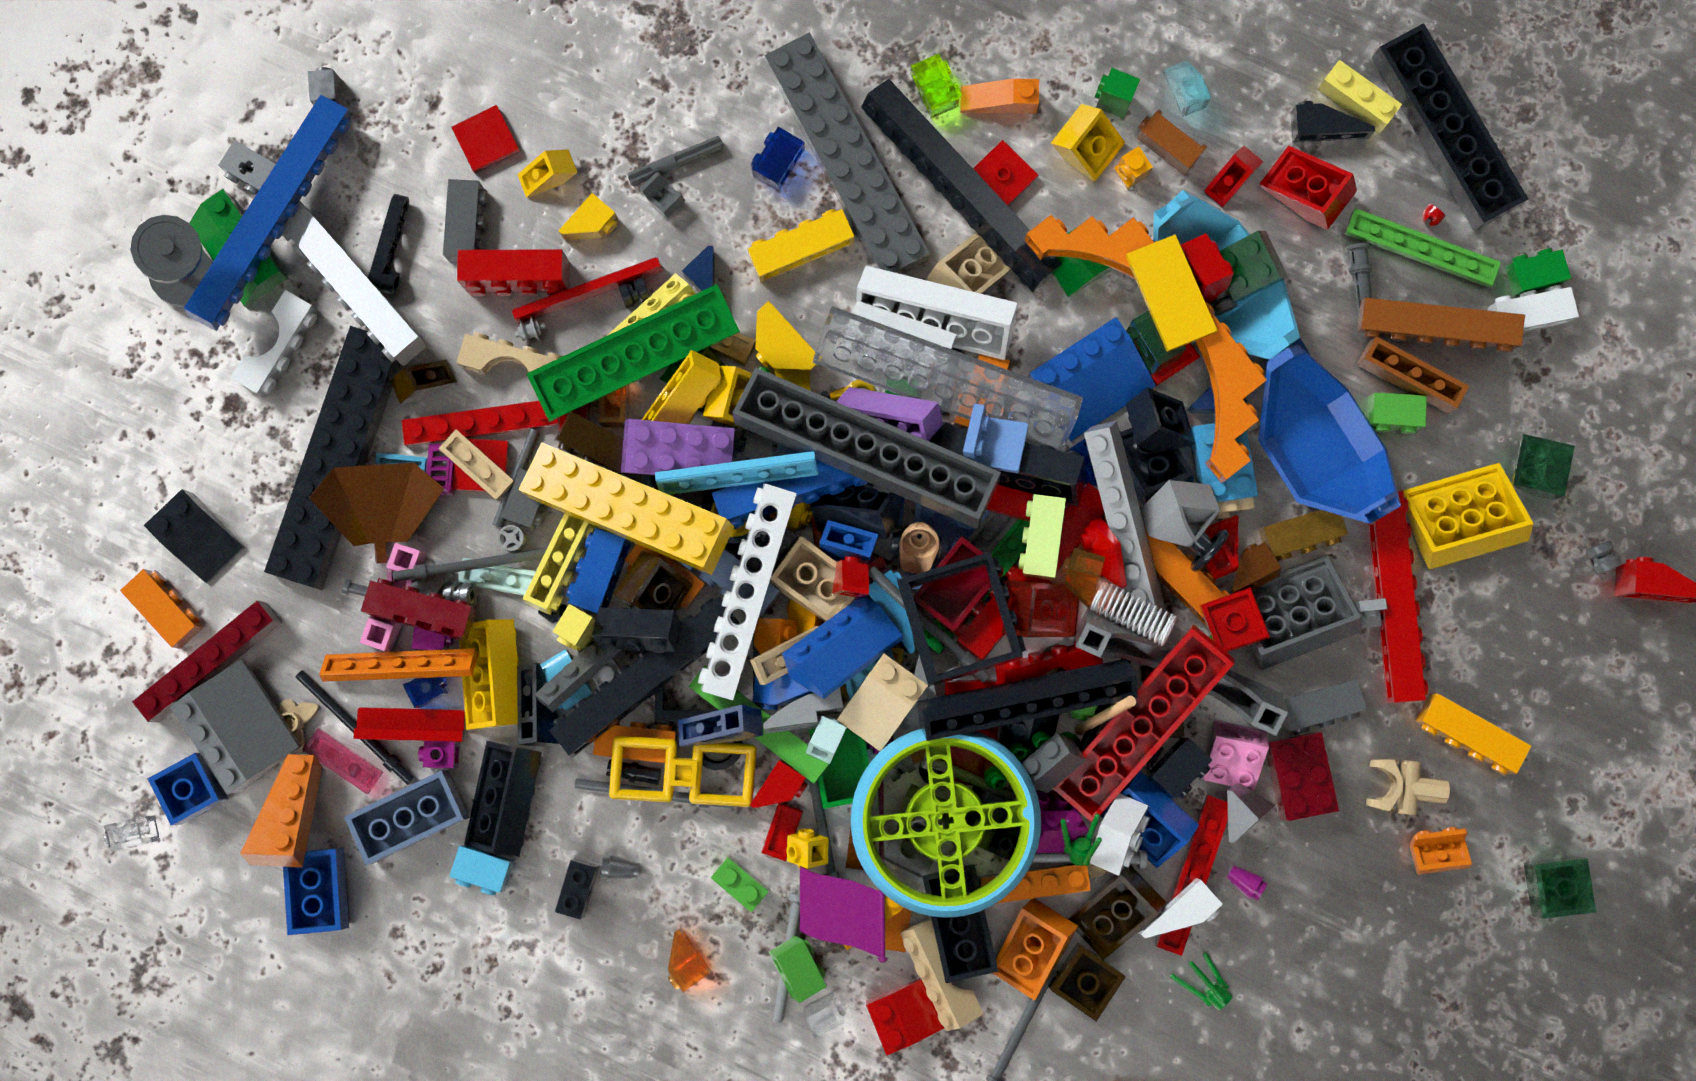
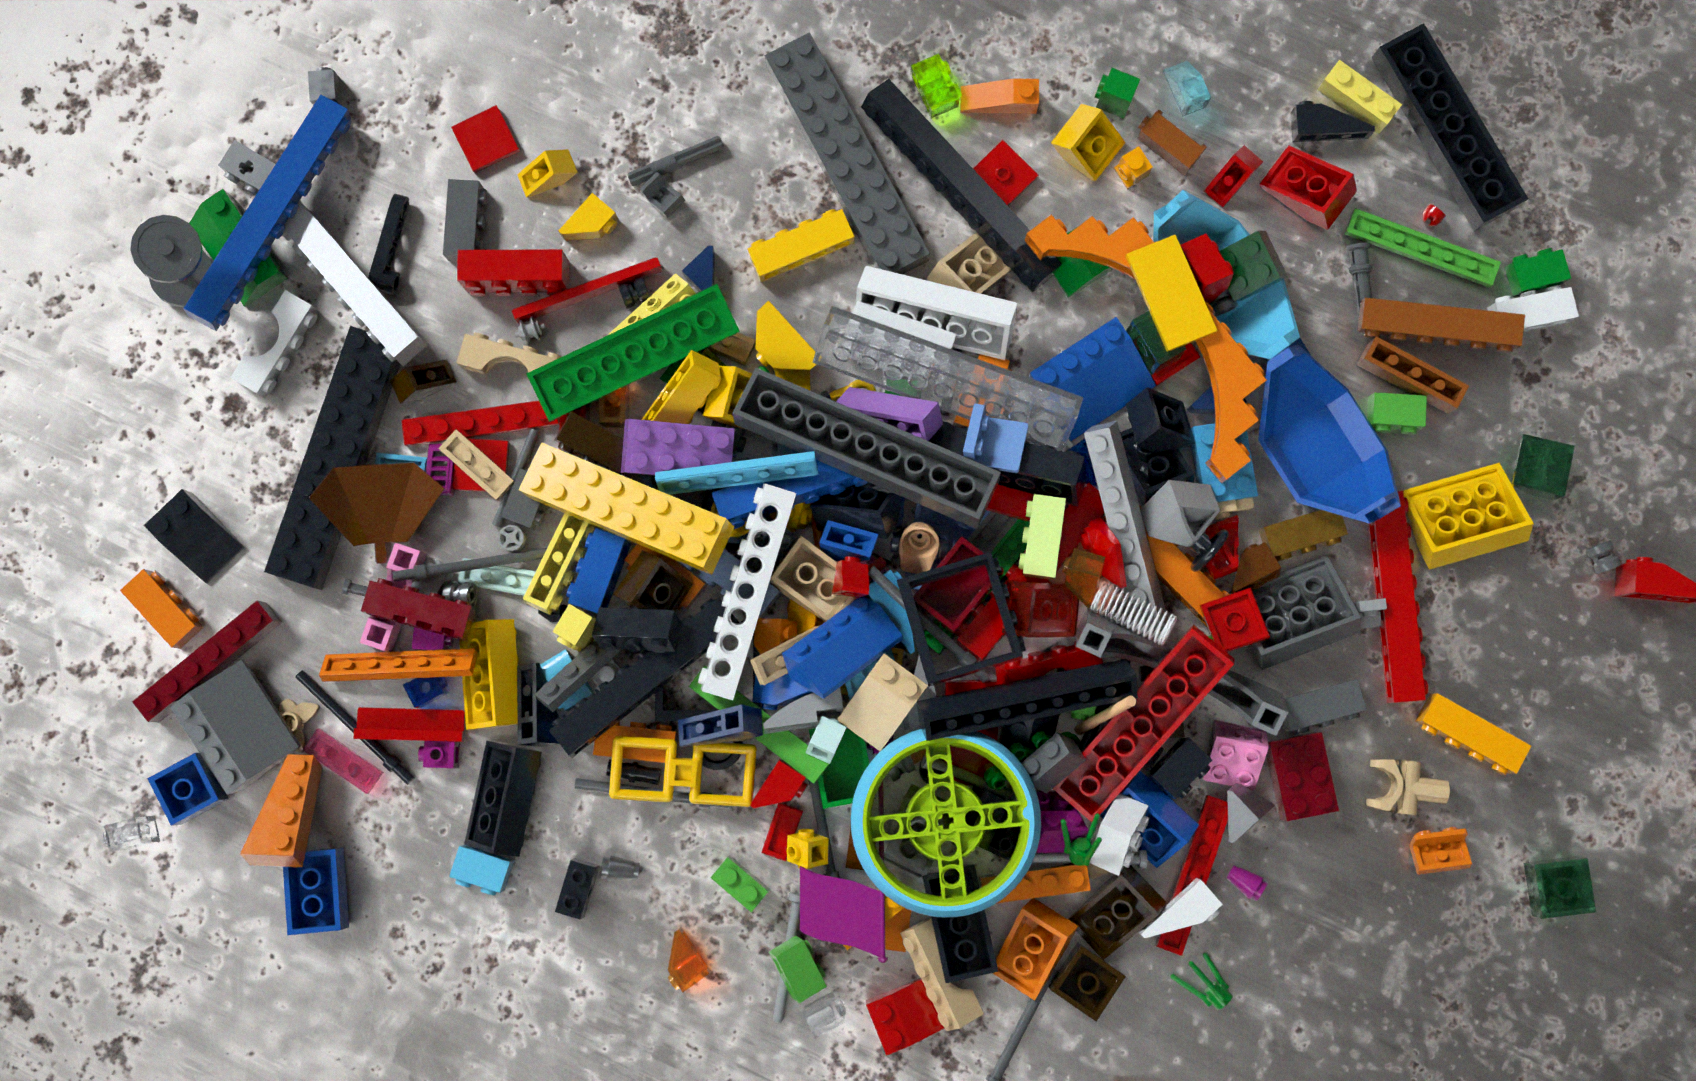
sand blue brick [344,770,470,865] -> none
clear blue brick [750,126,805,192] -> none

